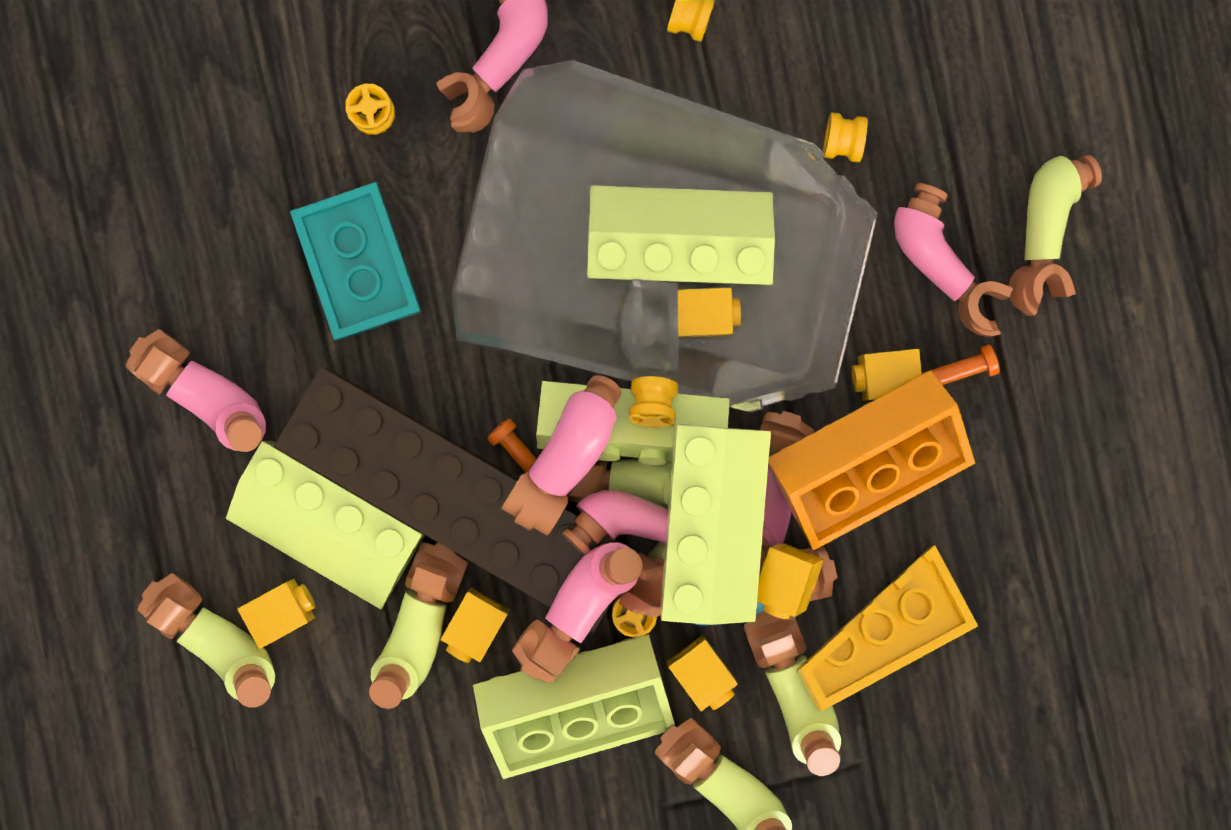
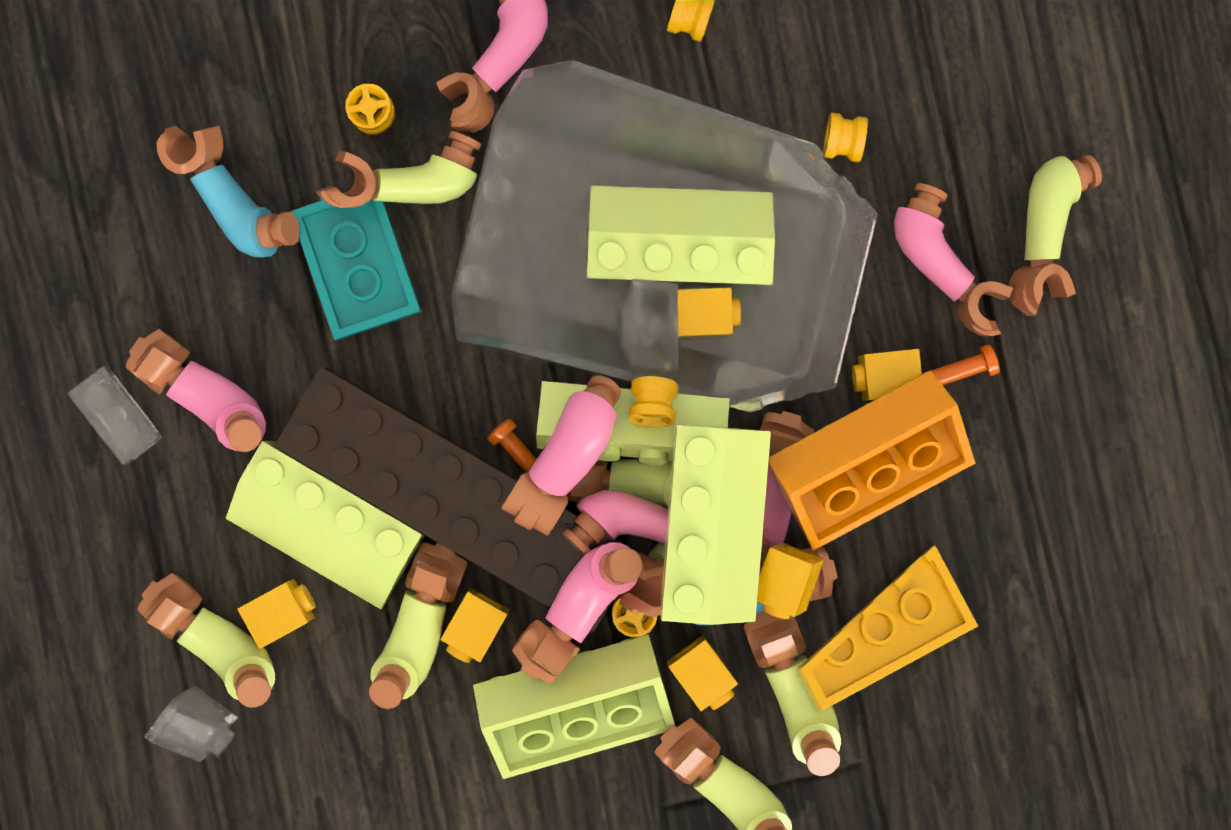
none -> clear plate [67,366,163,465]
none -> clear slope [144,686,238,762]
none -> piece [157,126,300,257]
none -> piece [316,131,481,208]

